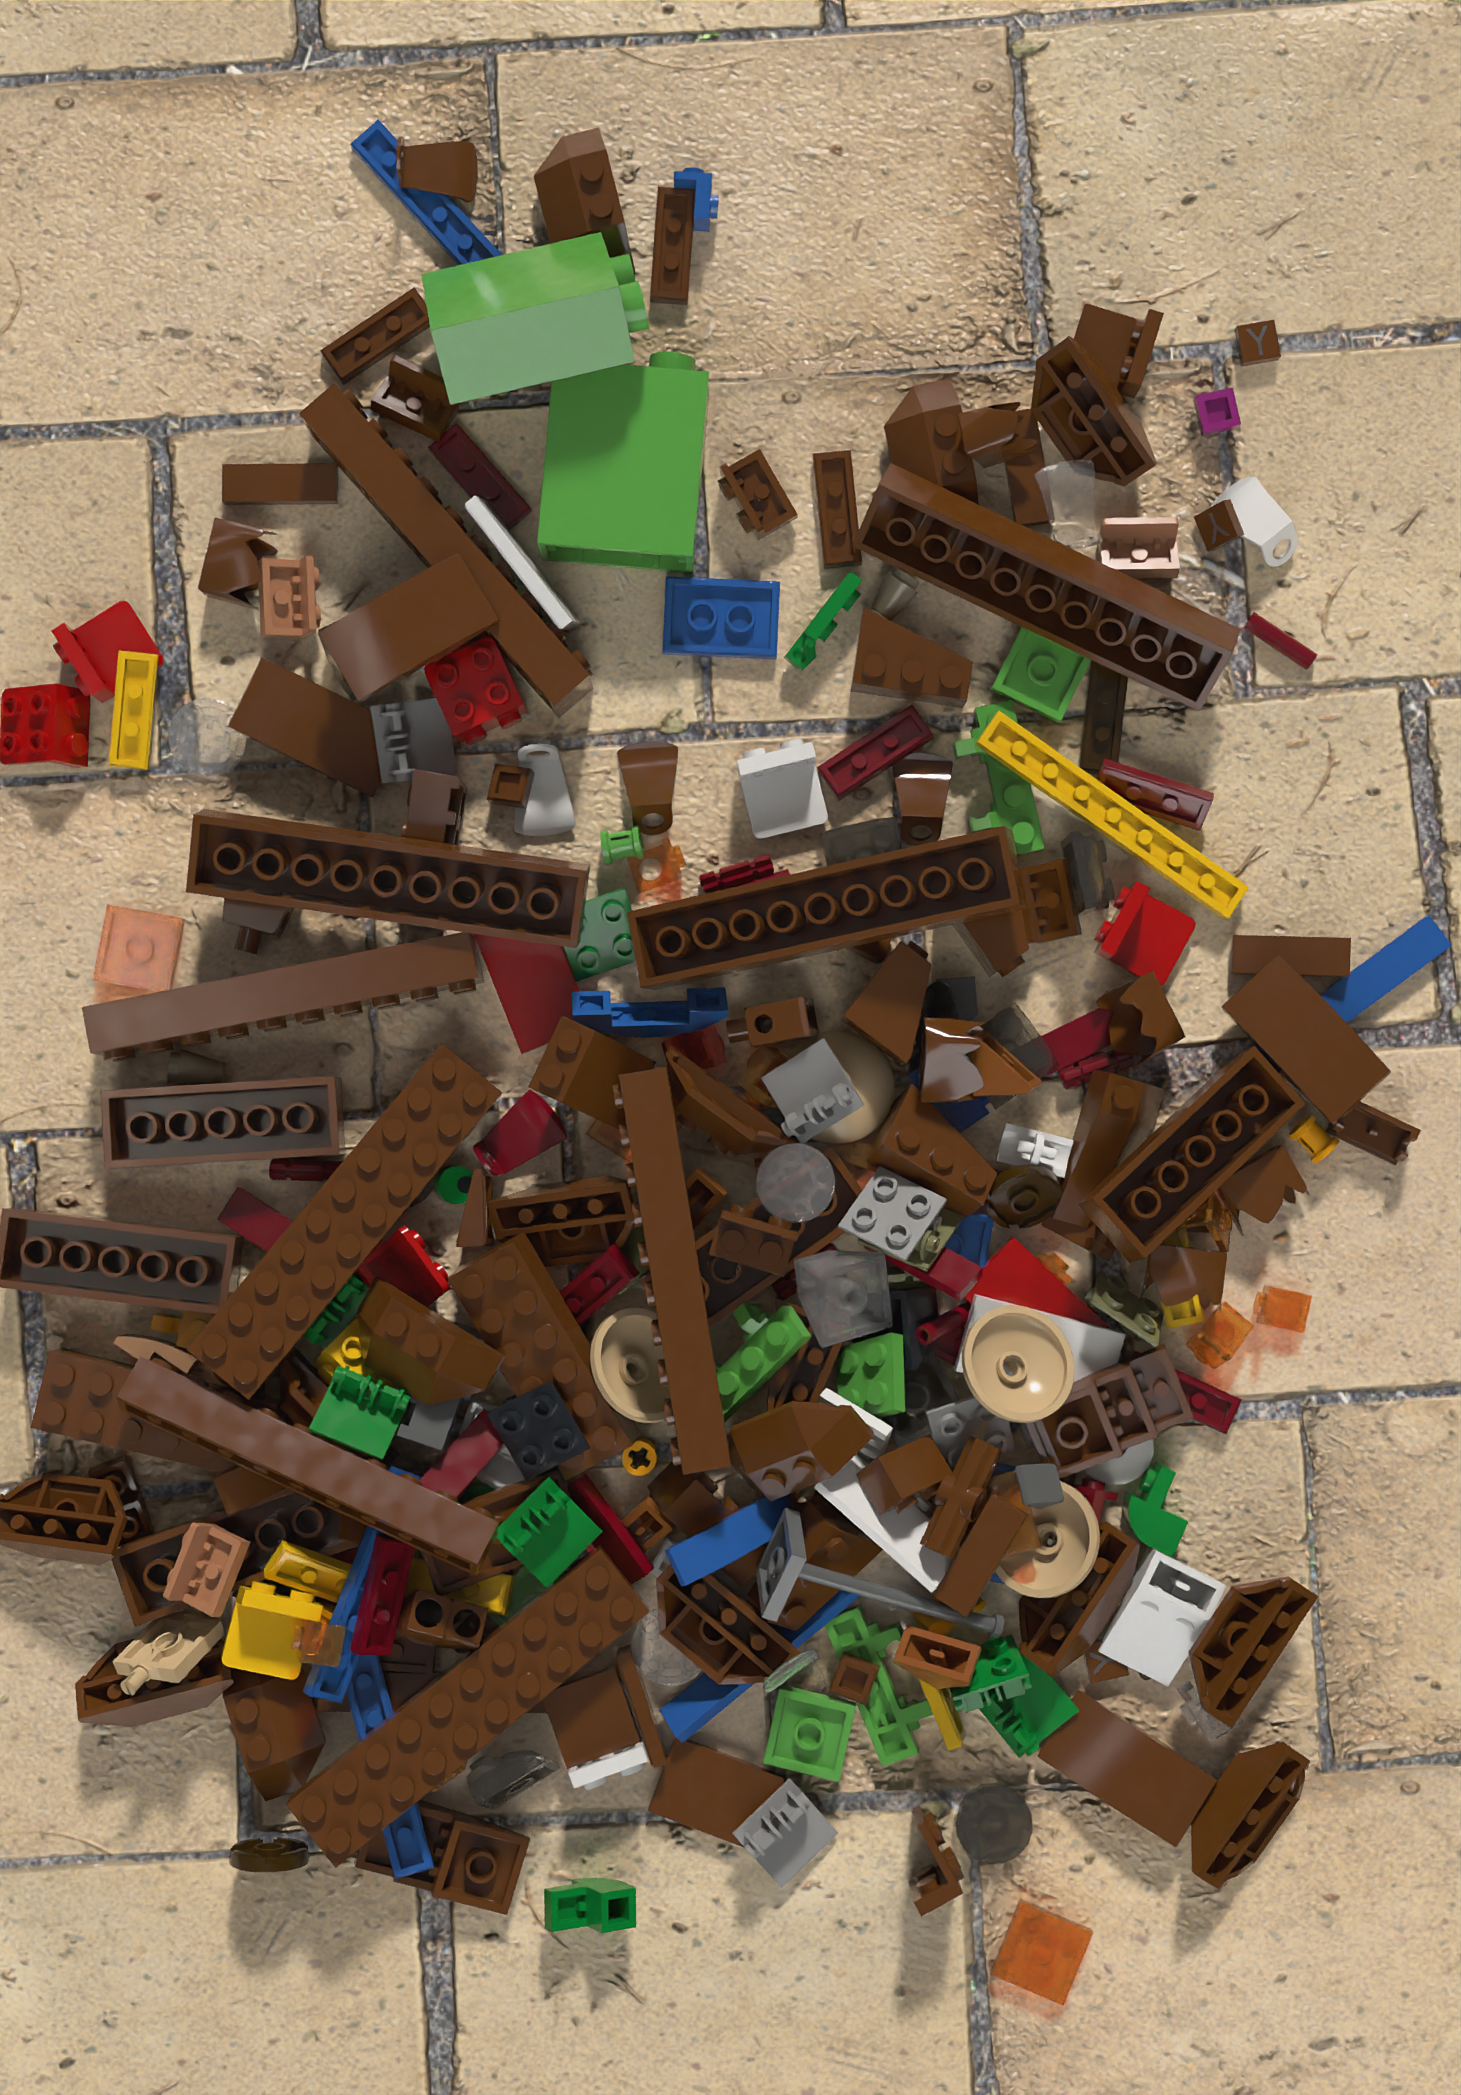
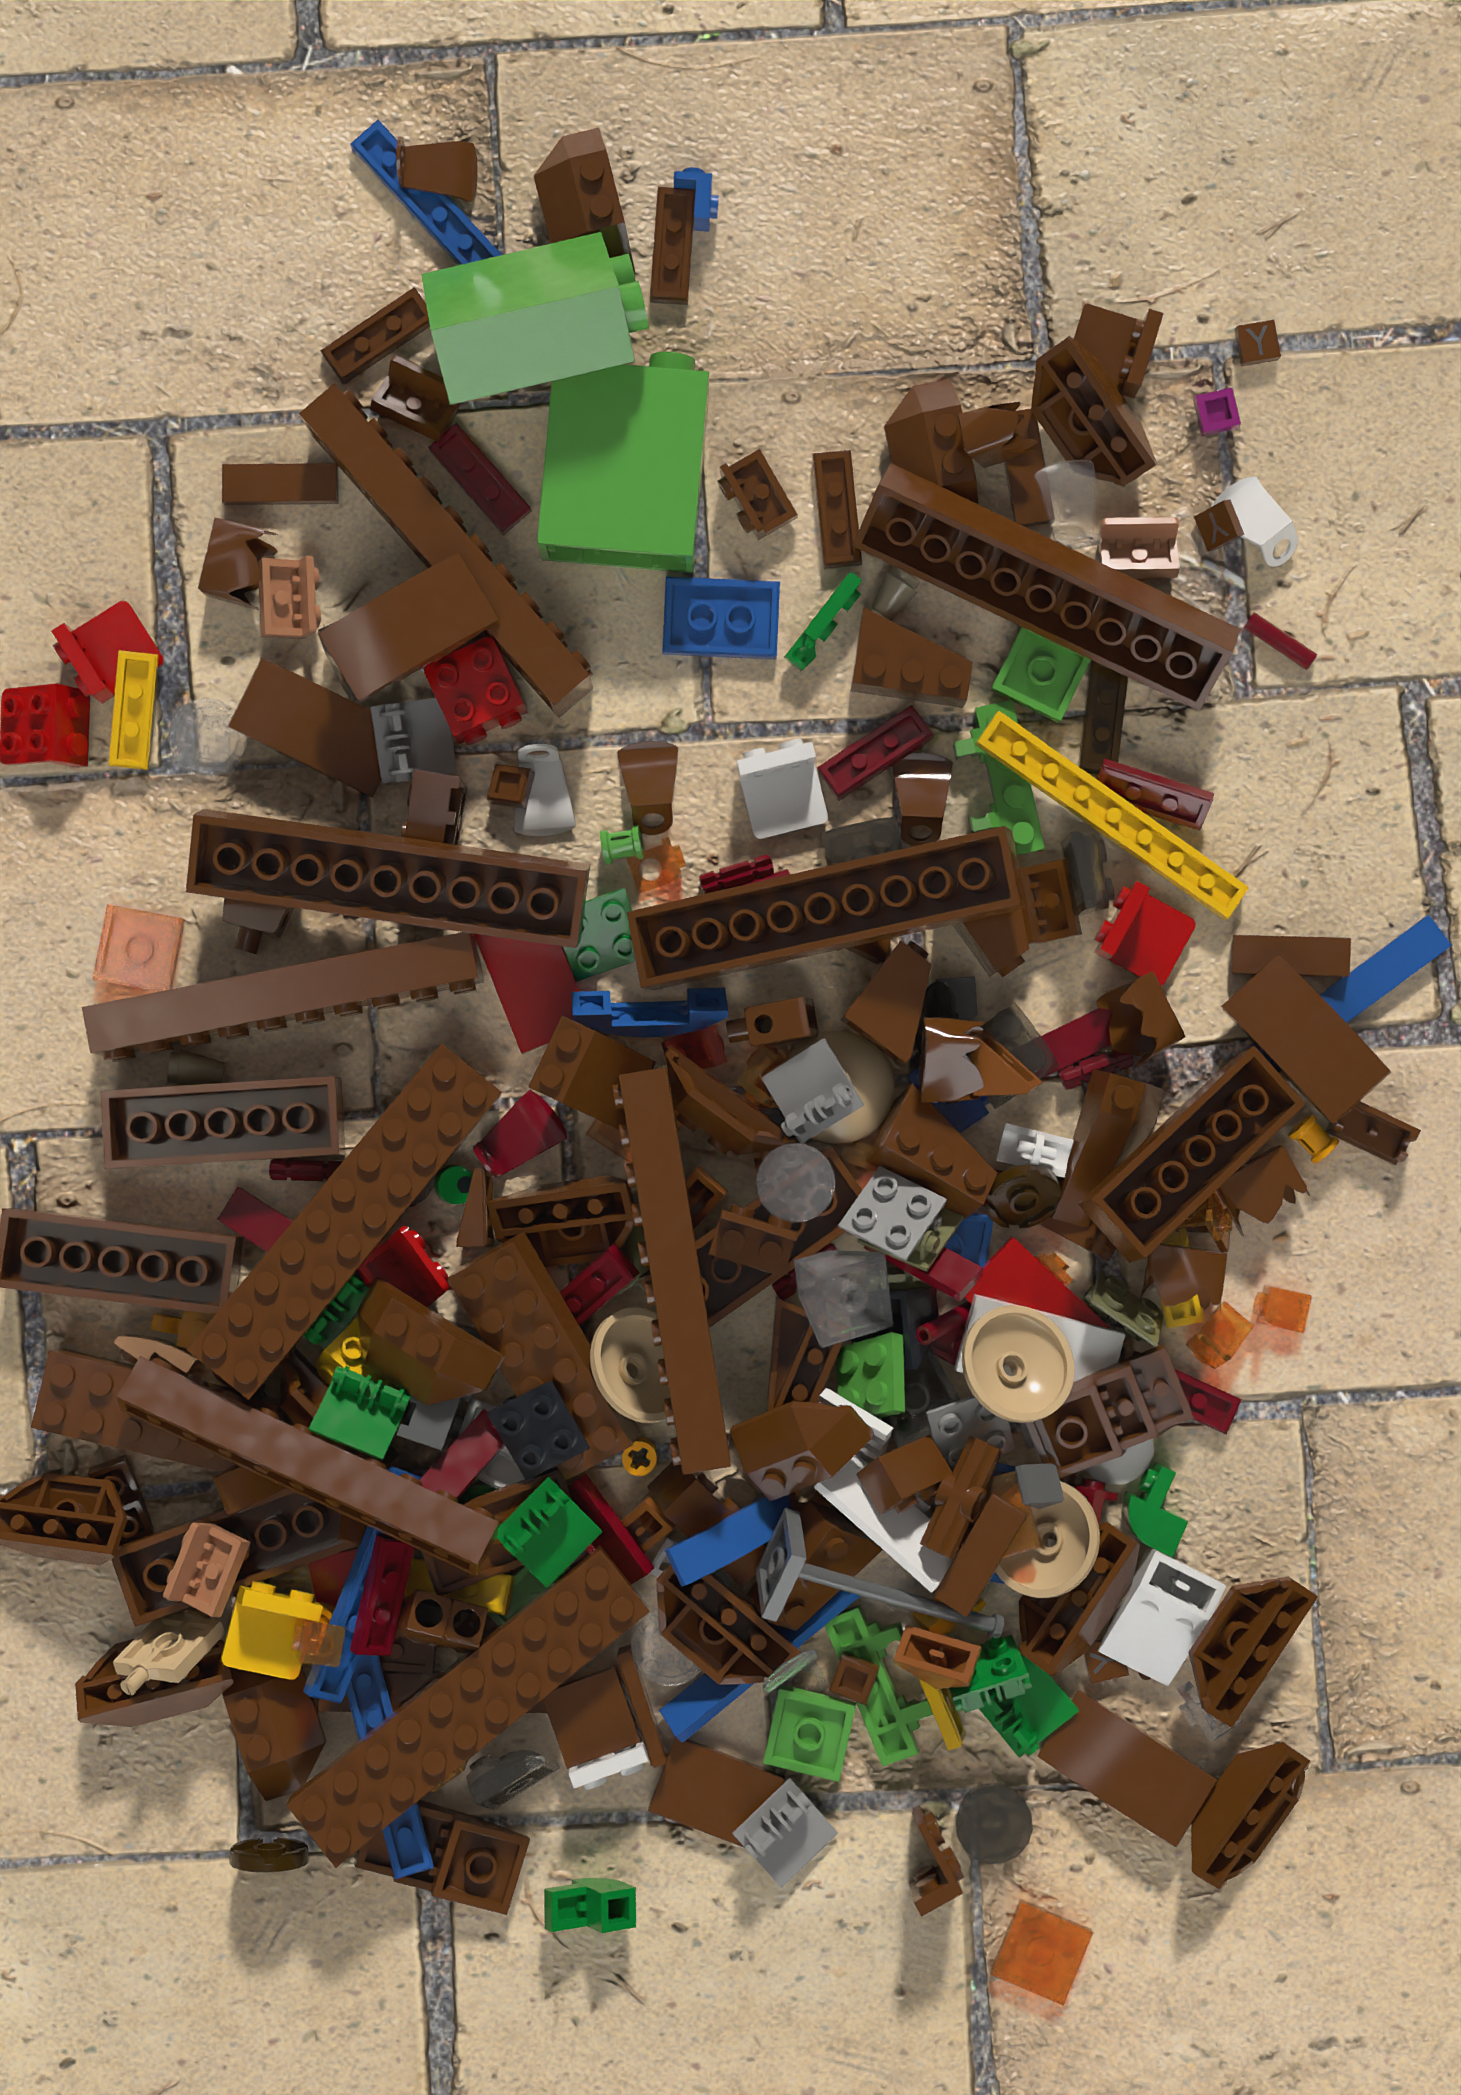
yellow tile [264,1540,352,1603] -> none
white tile [465,495,580,630] -> none
bright green hinge [715,1303,812,1423] -> none

